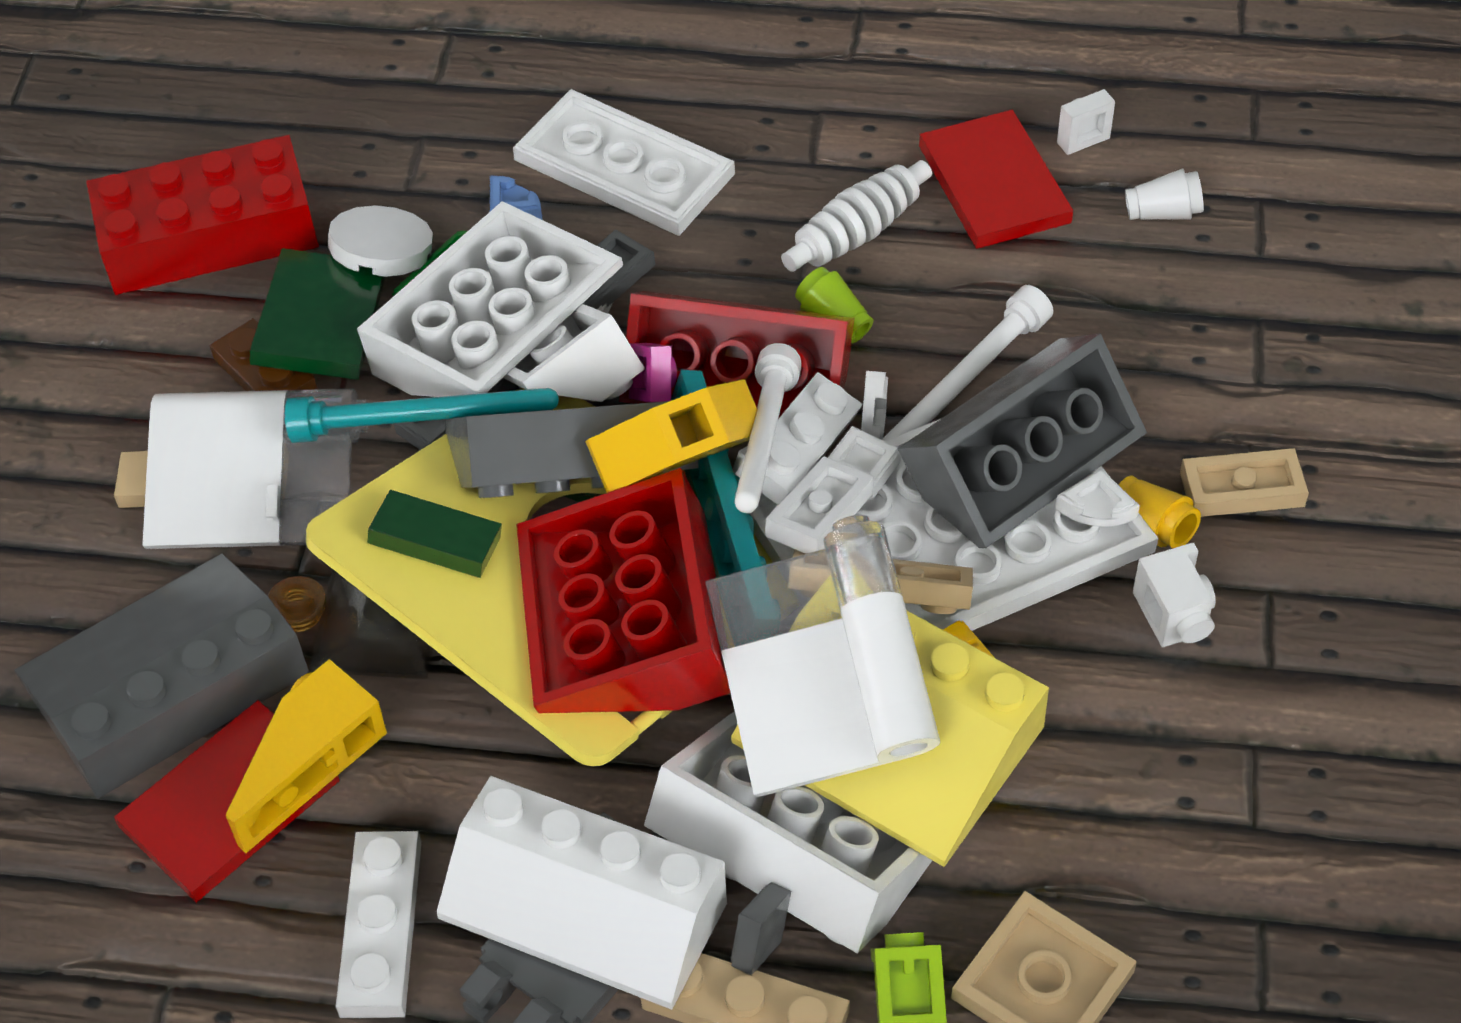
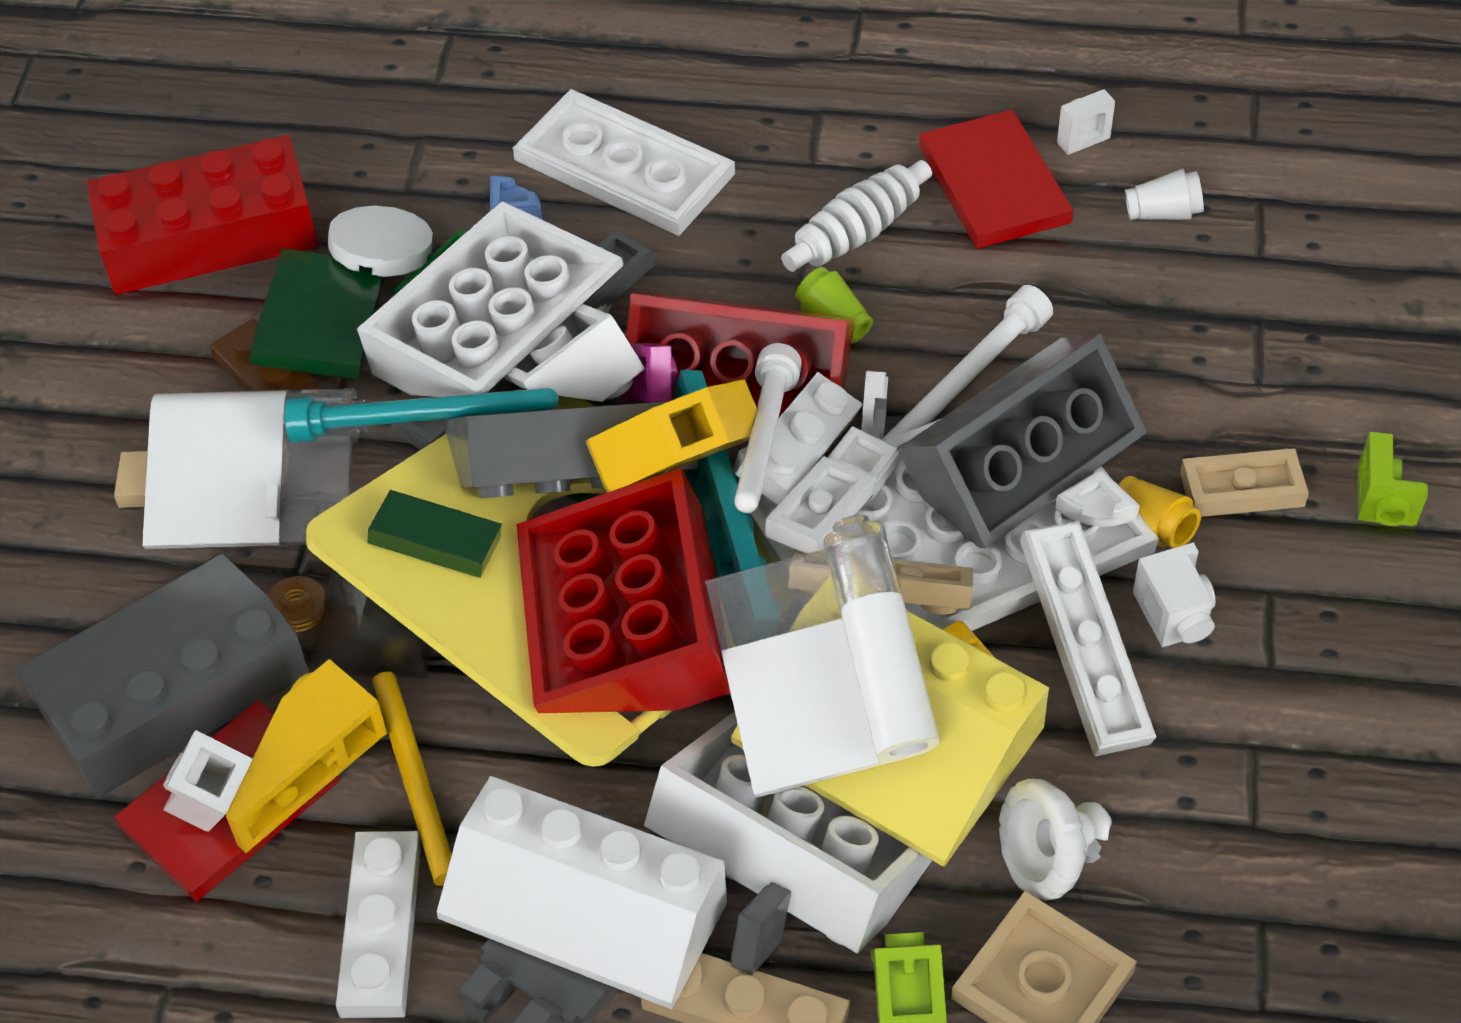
none -> white brick [163,730,253,832]
none -> yellow bar [372,671,452,886]
none -> white hair [999,779,1112,901]
none -> white tile [1020,521,1156,757]
none -> lime bracket [1357,432,1428,526]

